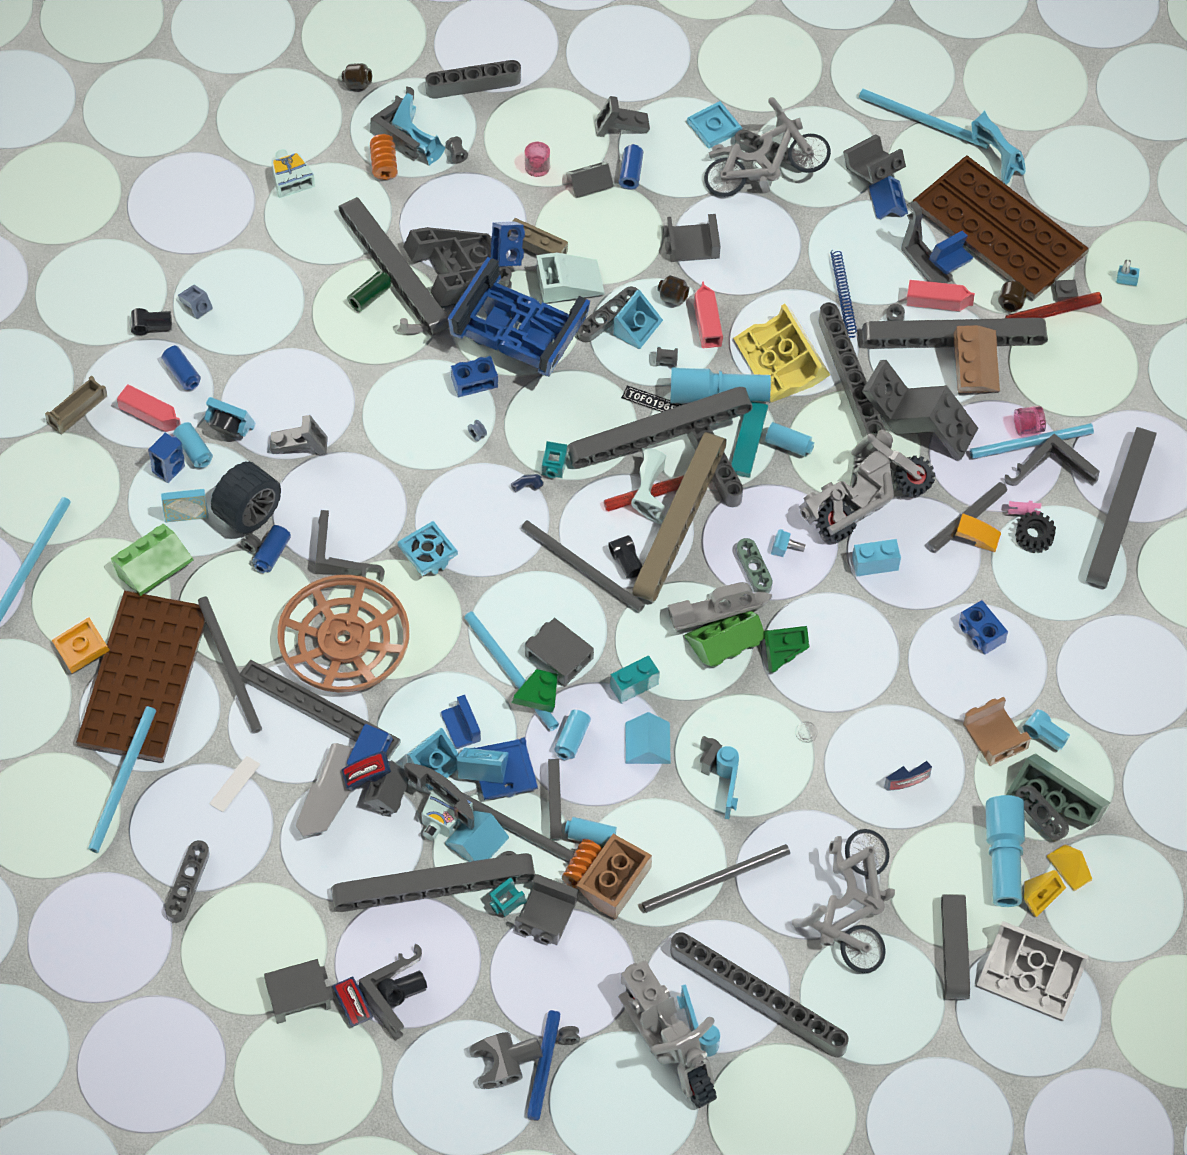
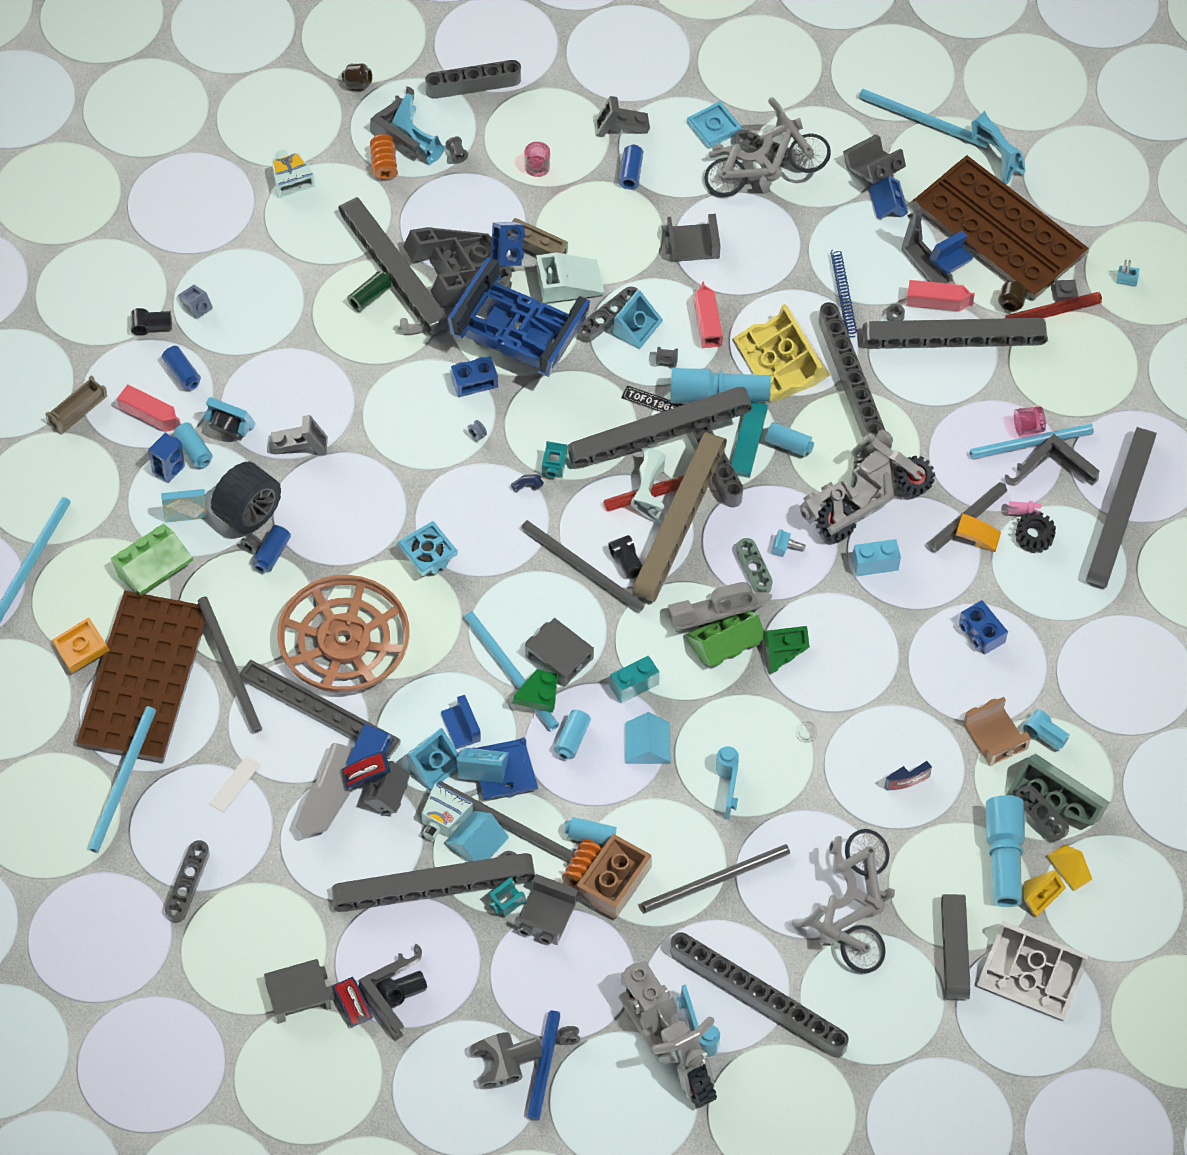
dark grey hinge [315,510,385,582] -> none
dark grey slope [404,763,474,830] -> none
dark grey beam [548,758,562,839] -> none
dark grey panel [565,161,614,197] -> none
dark brown head [657,275,690,305] -> none
dark grey bracket [700,736,723,776] -> none
dark grey bracket [862,359,979,460] -> none
medium nougat slope [954,325,1000,394] -> none

